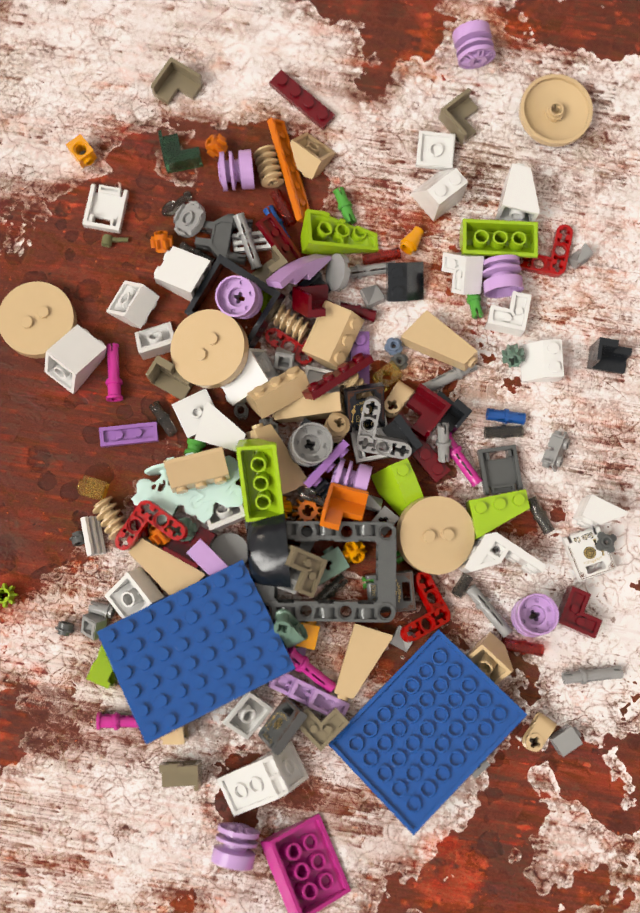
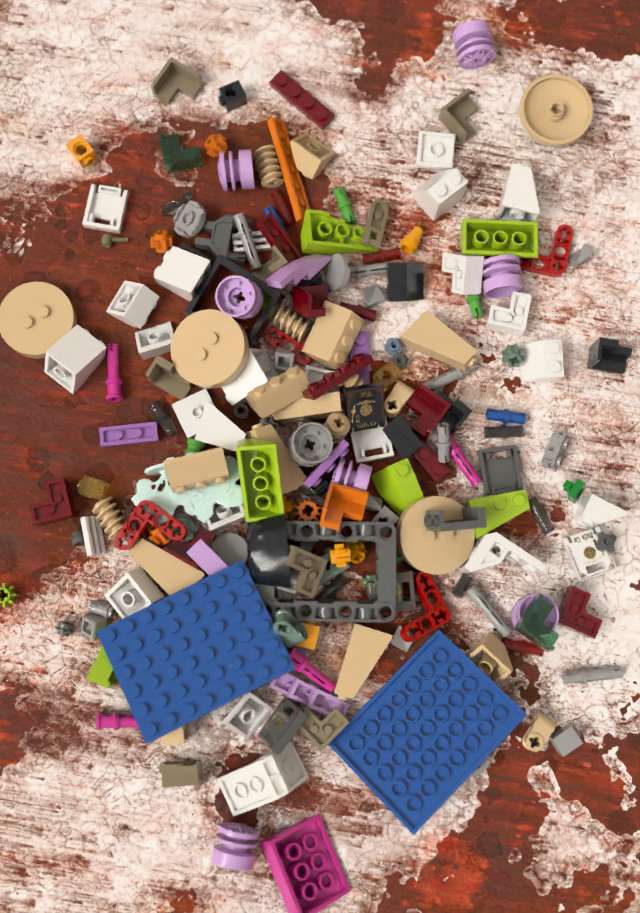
light grey beam [356,396,412,459] -> none
none -> dark red panel [29,477,77,527]
none -> black brick [218,80,247,112]
none -> light orange gear [330,543,351,568]
none -> dark tan plate [360,199,388,250]
none -> dark grey panel [424,507,487,532]
none -> clear green panel [514,594,560,652]
none -> green tile [563,479,585,504]

